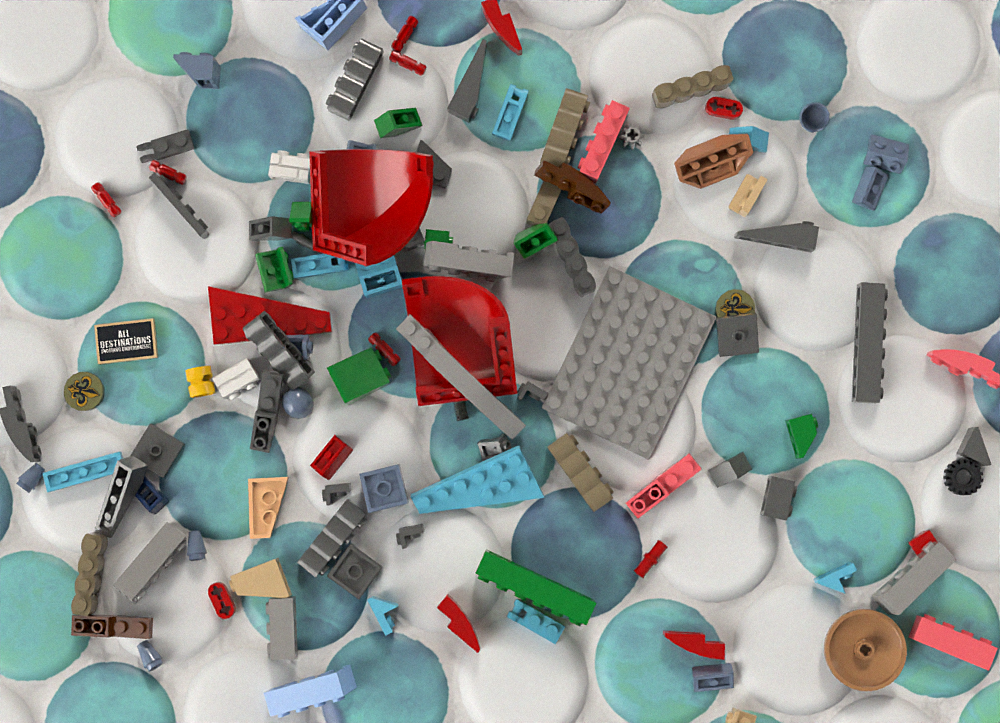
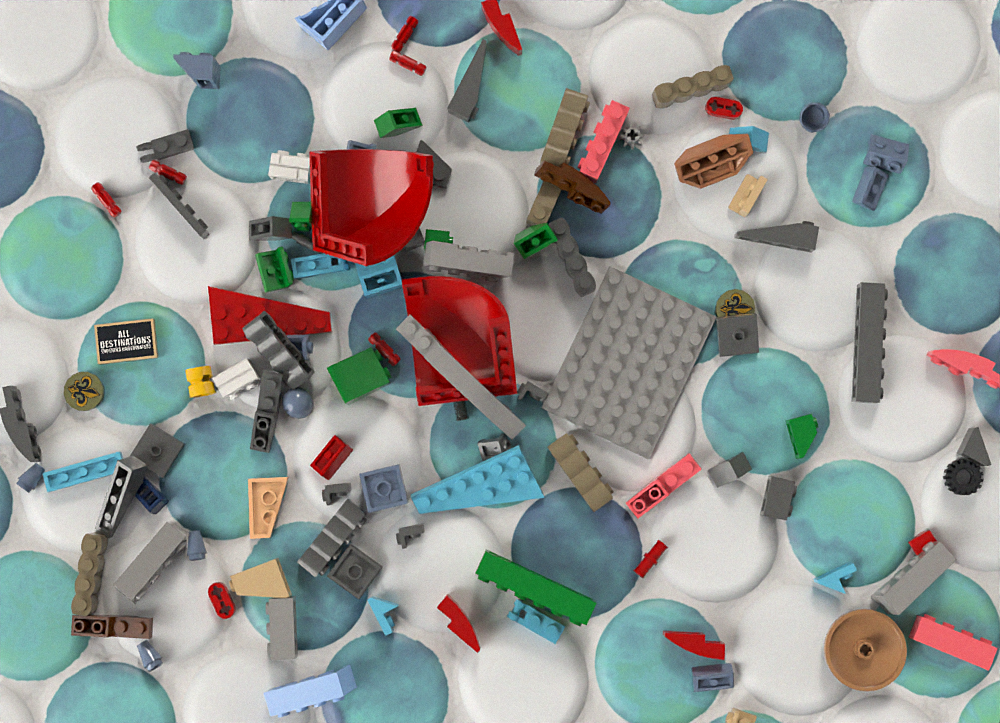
dark grey brick [326,39,384,121] -> none
medium azure plate [492,84,529,141] -> none

